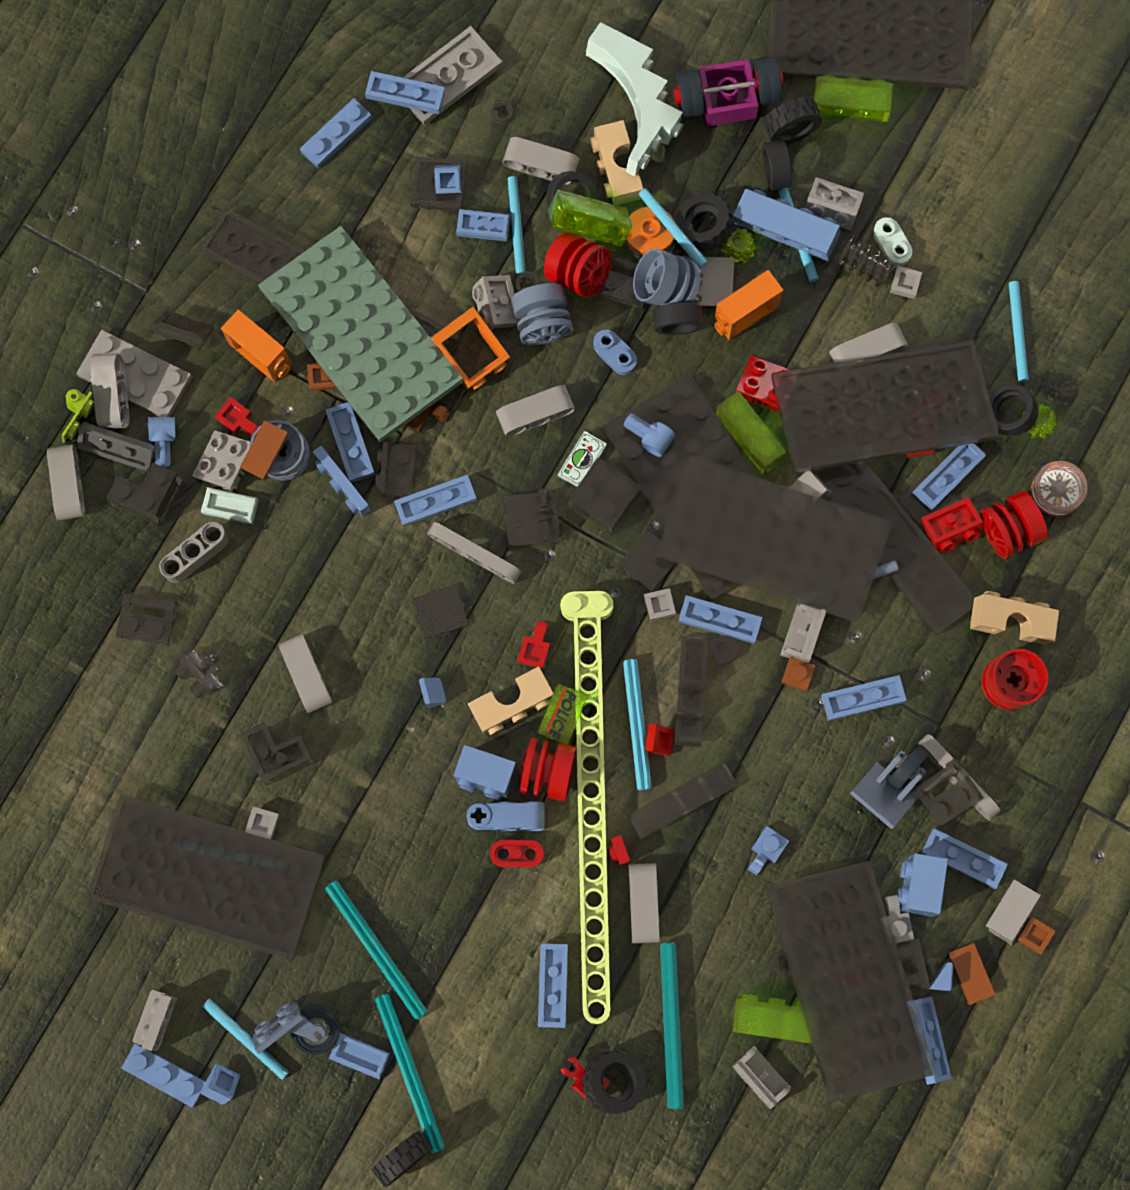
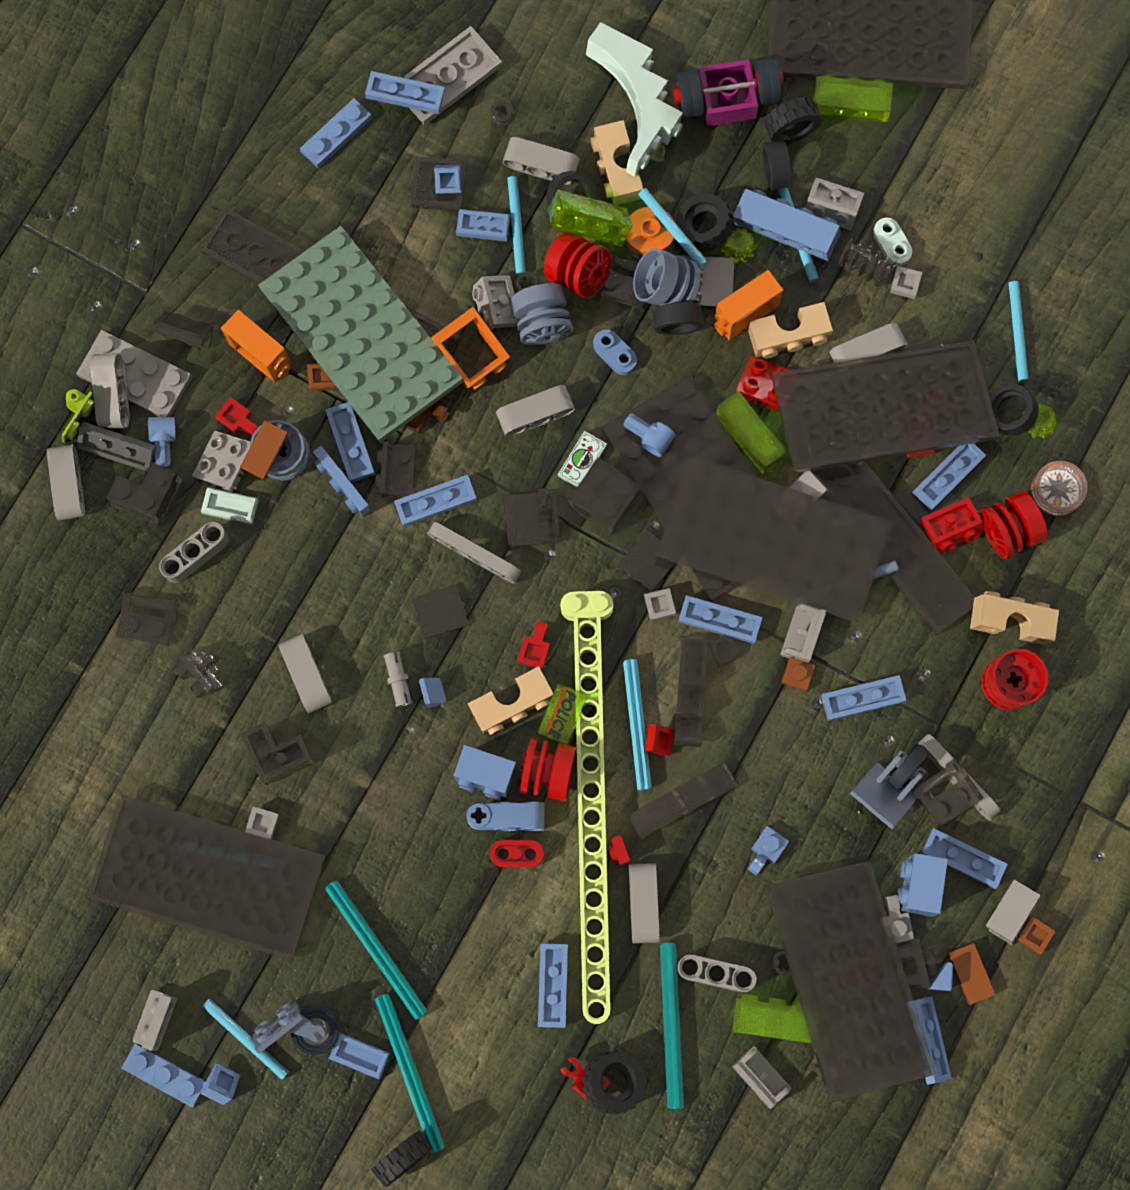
none -> light grey pin [383,651,413,707]
none -> light grey beam [677,955,756,992]
none -> tan arch [748,302,833,359]

